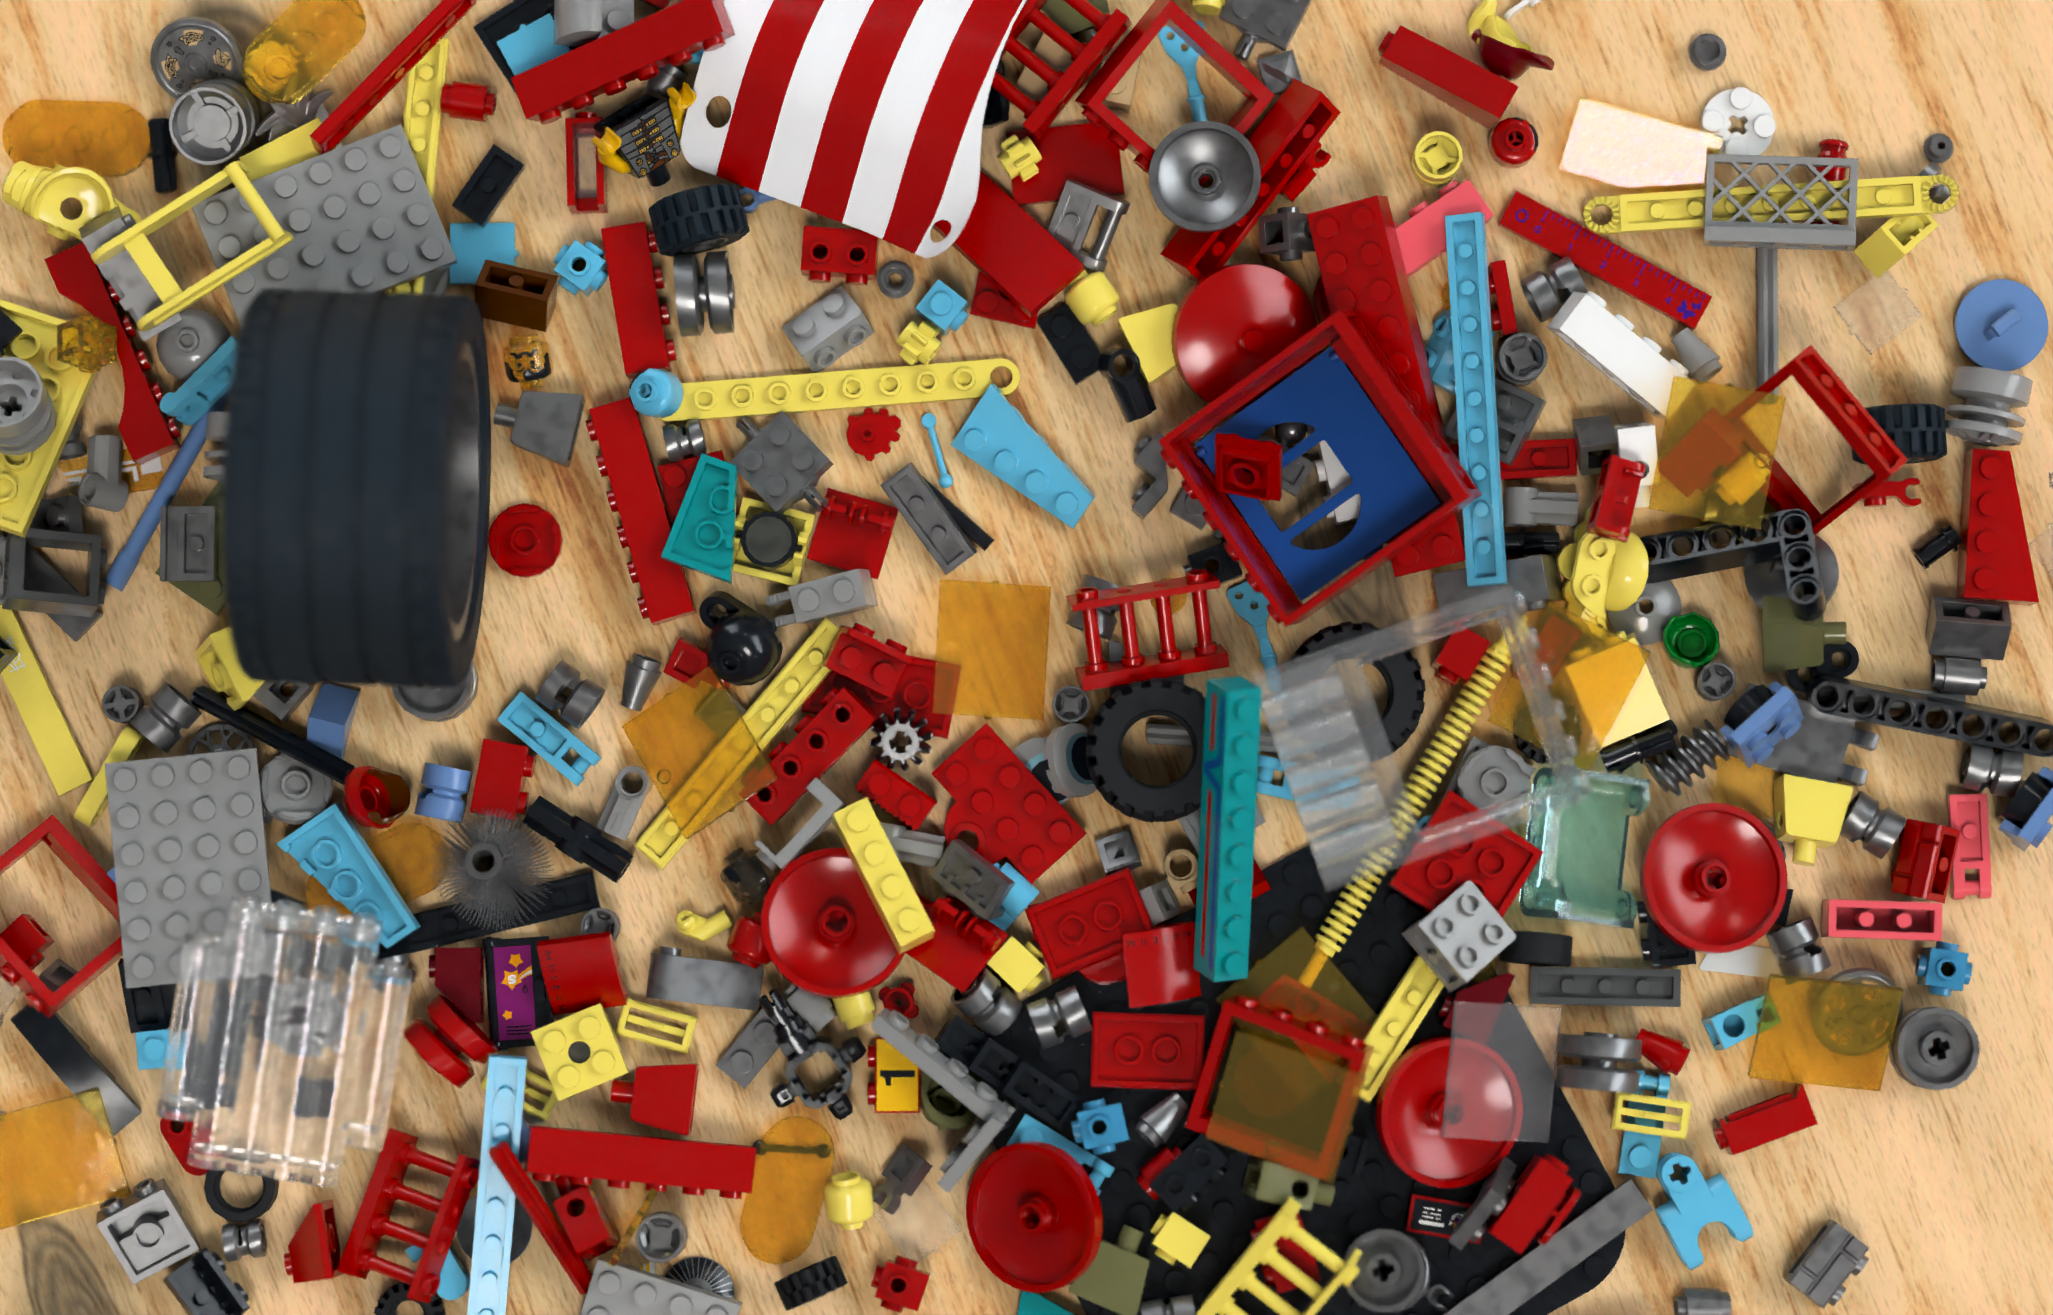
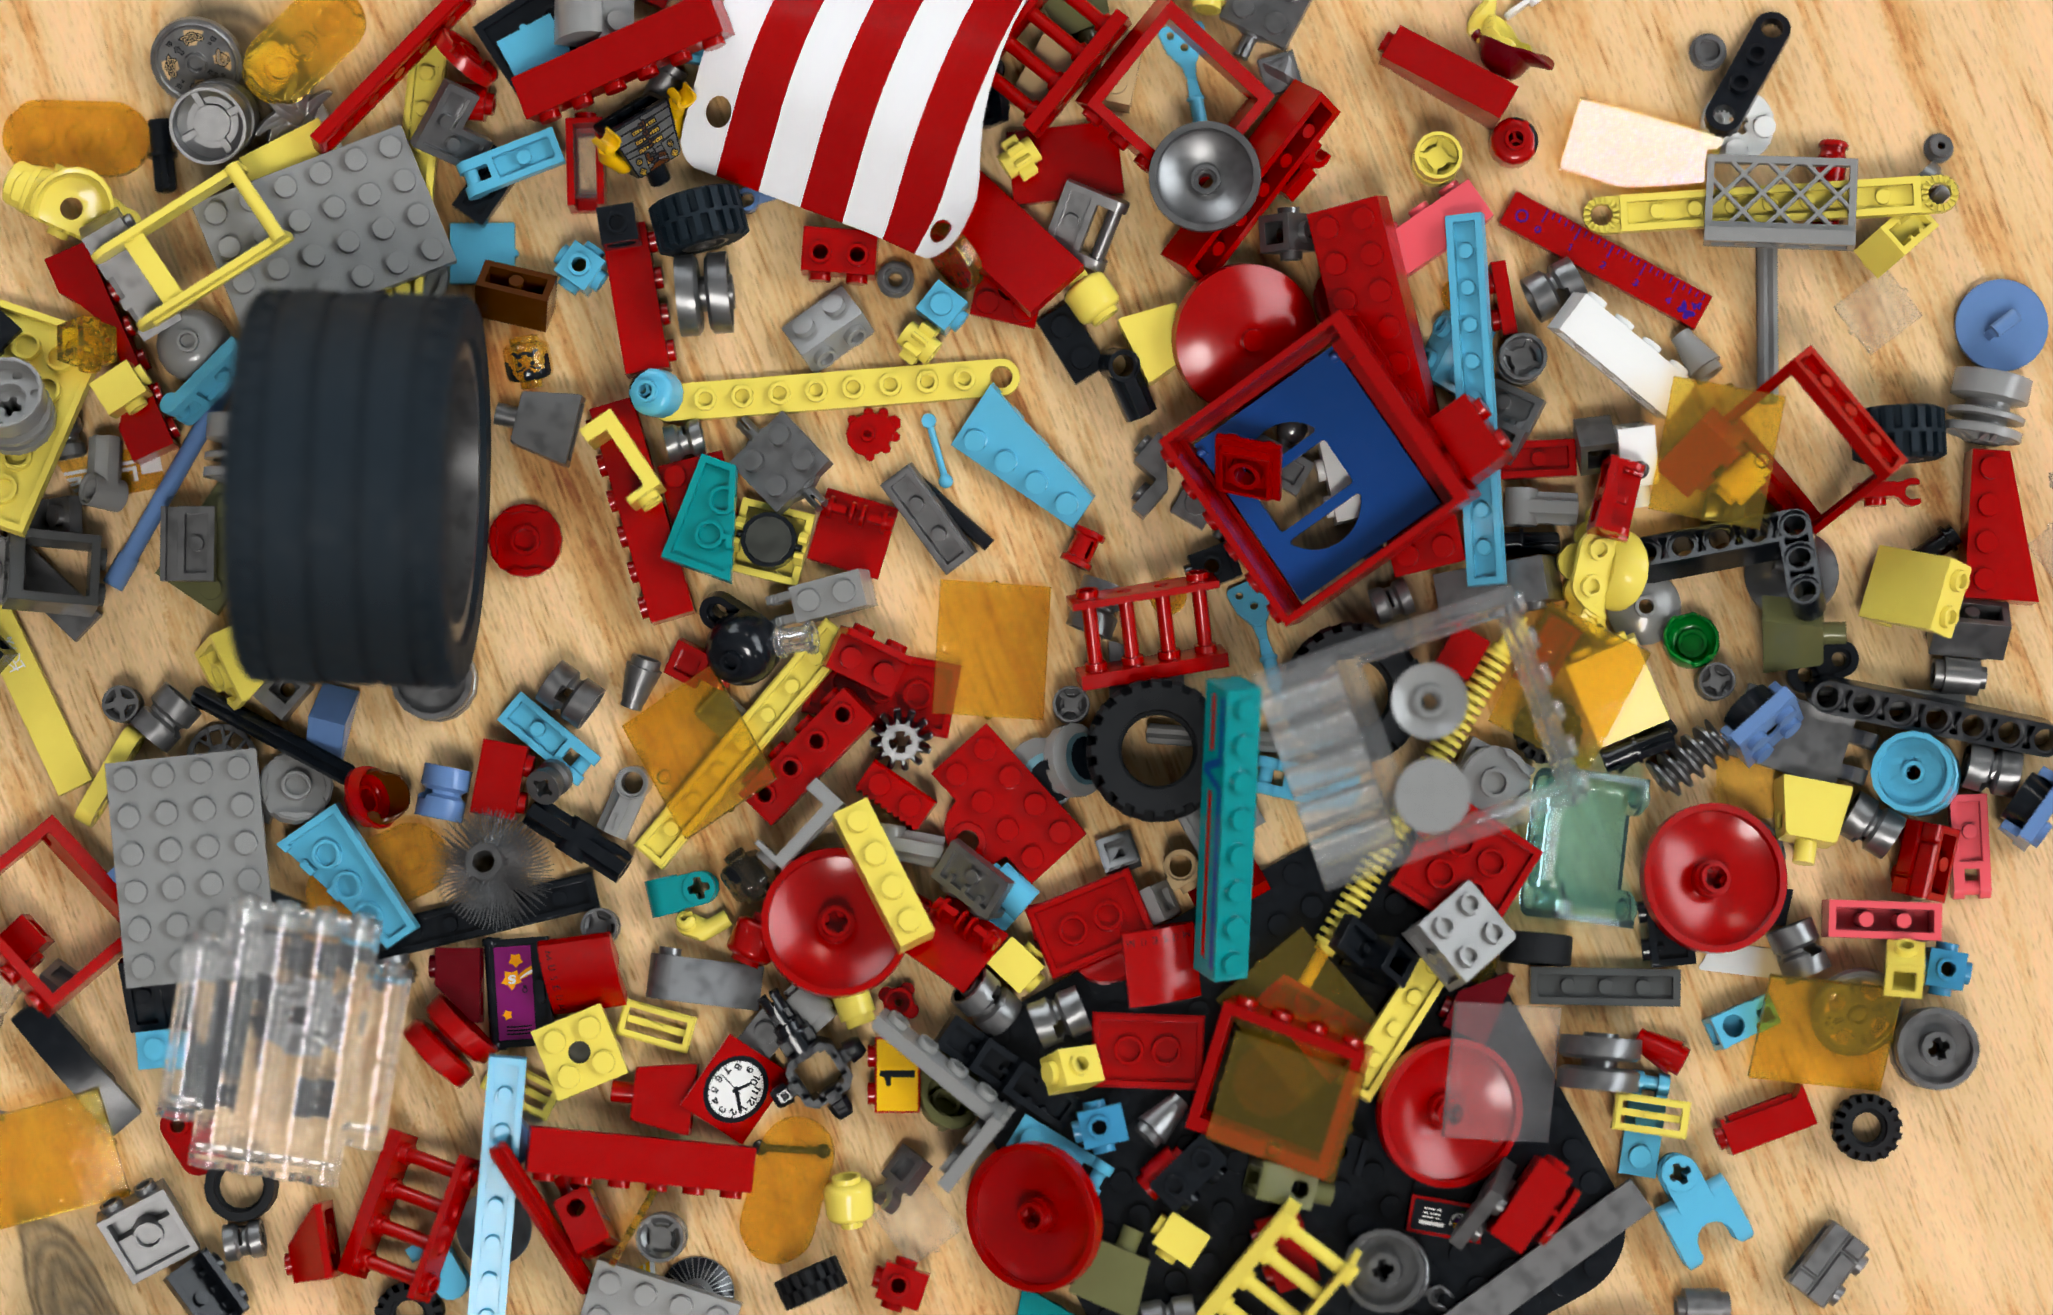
none -> light yellow brick [89,359,153,419]
none -> flat silver plate [410,78,493,166]
none -> red tile [433,28,498,88]
none -> medium azure plate [456,127,566,201]
none -> flat silver wheel [526,759,573,805]
none -> light yellow panel [579,409,667,512]
none -> black brick [596,202,642,251]
none -> teal piece [644,871,720,918]
none -> sticker [680,1034,788,1144]
none -> clear bush [772,621,820,659]
none -> tile [930,223,983,292]
none -> light yellow brick [1039,1044,1105,1096]
none -> red bush [1060,524,1106,572]
none -> black brick [1328,914,1420,989]
none -> flat silver wheel [1368,577,1416,625]
none -> light grey dish [1391,663,1468,740]
none -> light grey tile [1393,757,1471,834]
none -> red brick [1428,393,1514,485]
none -> black plate [1704,12,1791,138]
none -> black tyre [1830,1093,1903,1162]
none -> light yellow panel [1858,545,1972,638]
none -> medium azure wheel [1870,731,1961,817]
none -> light yellow brick [1883,939,1925,999]

